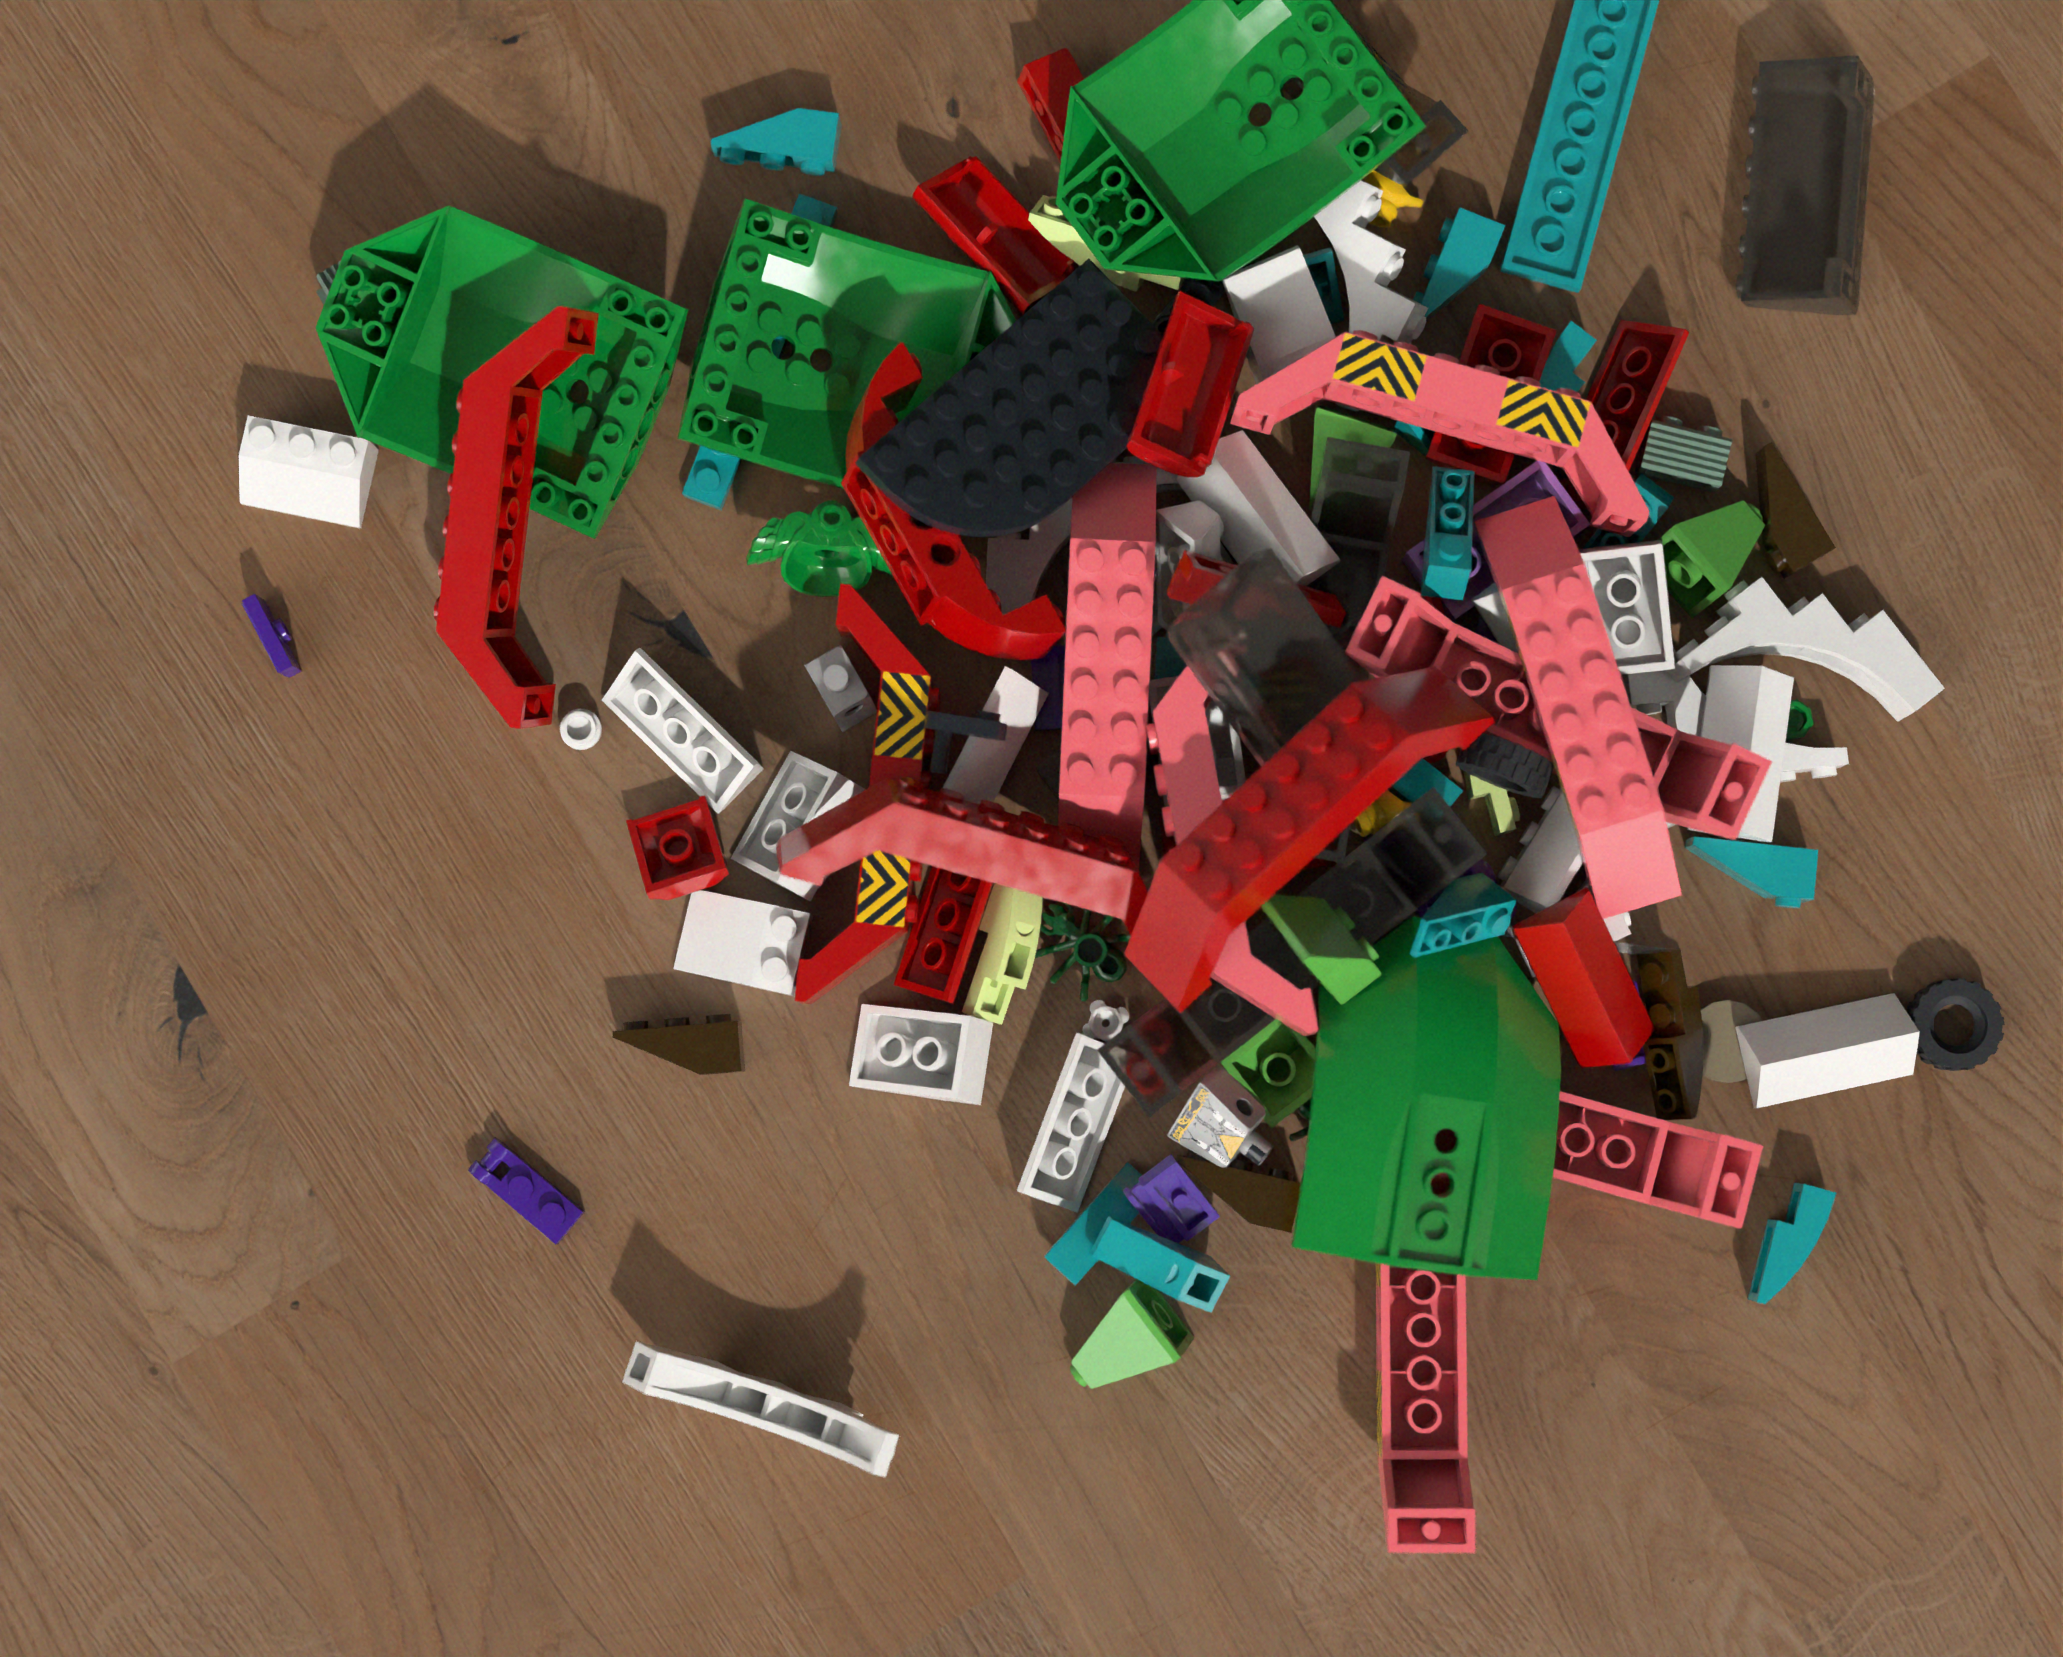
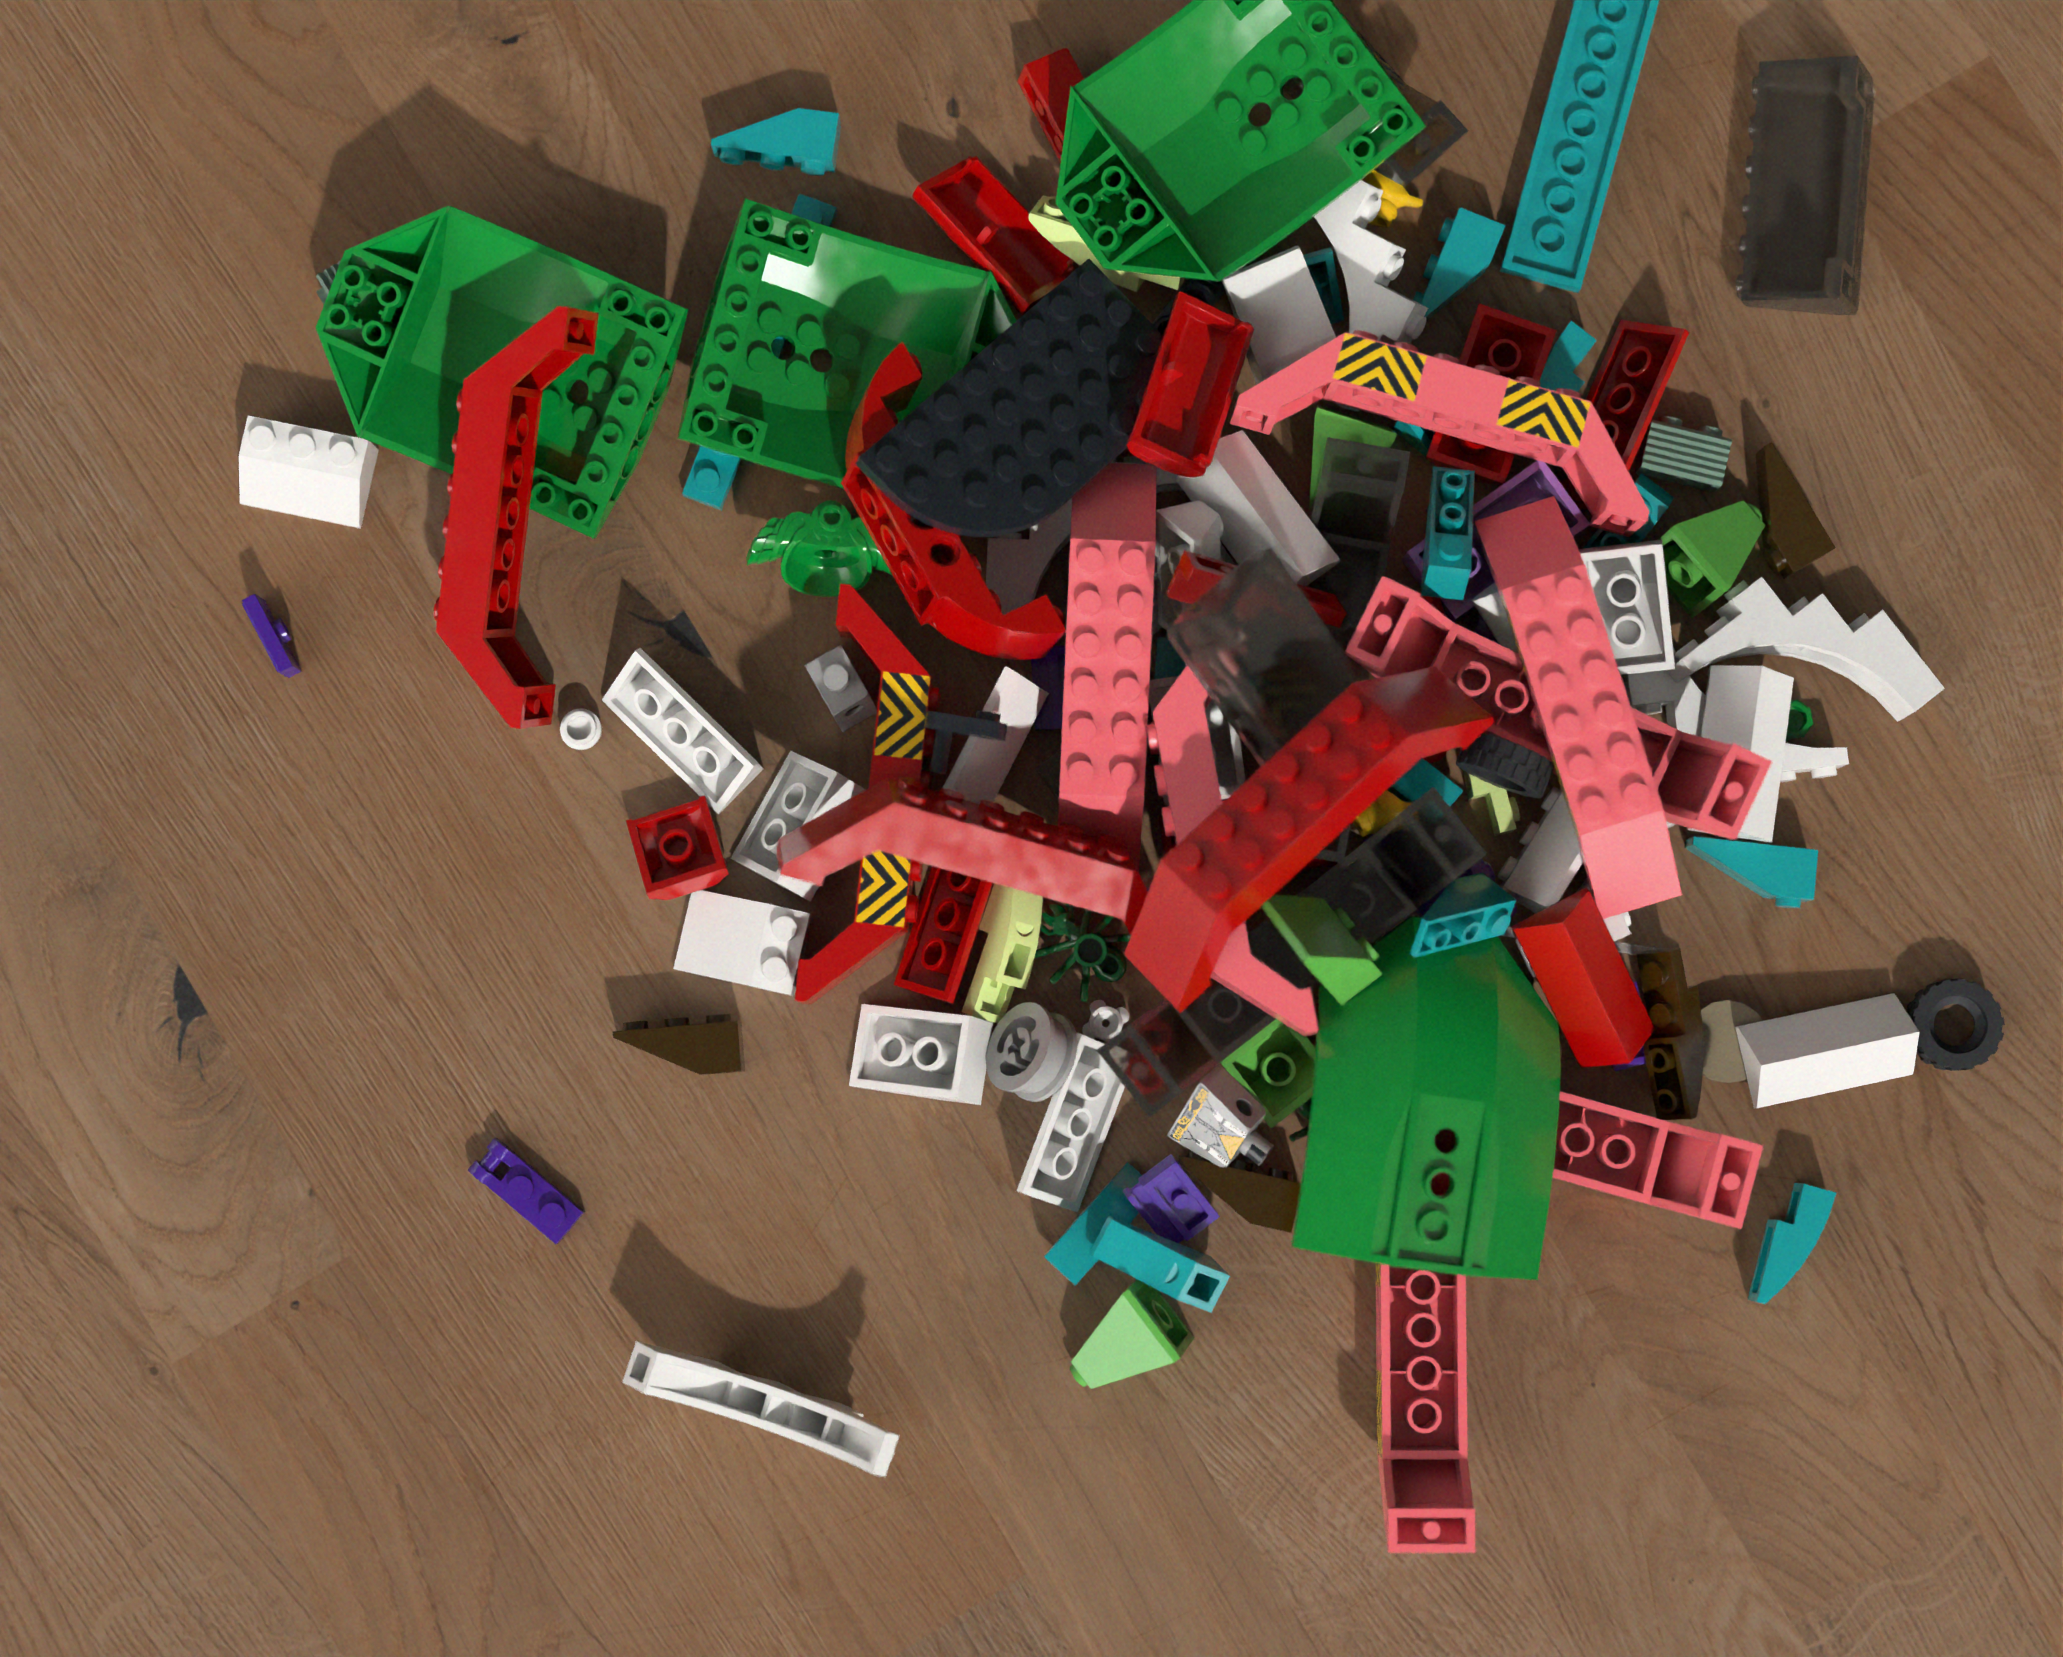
none -> light grey wheel [986,1002,1077,1102]

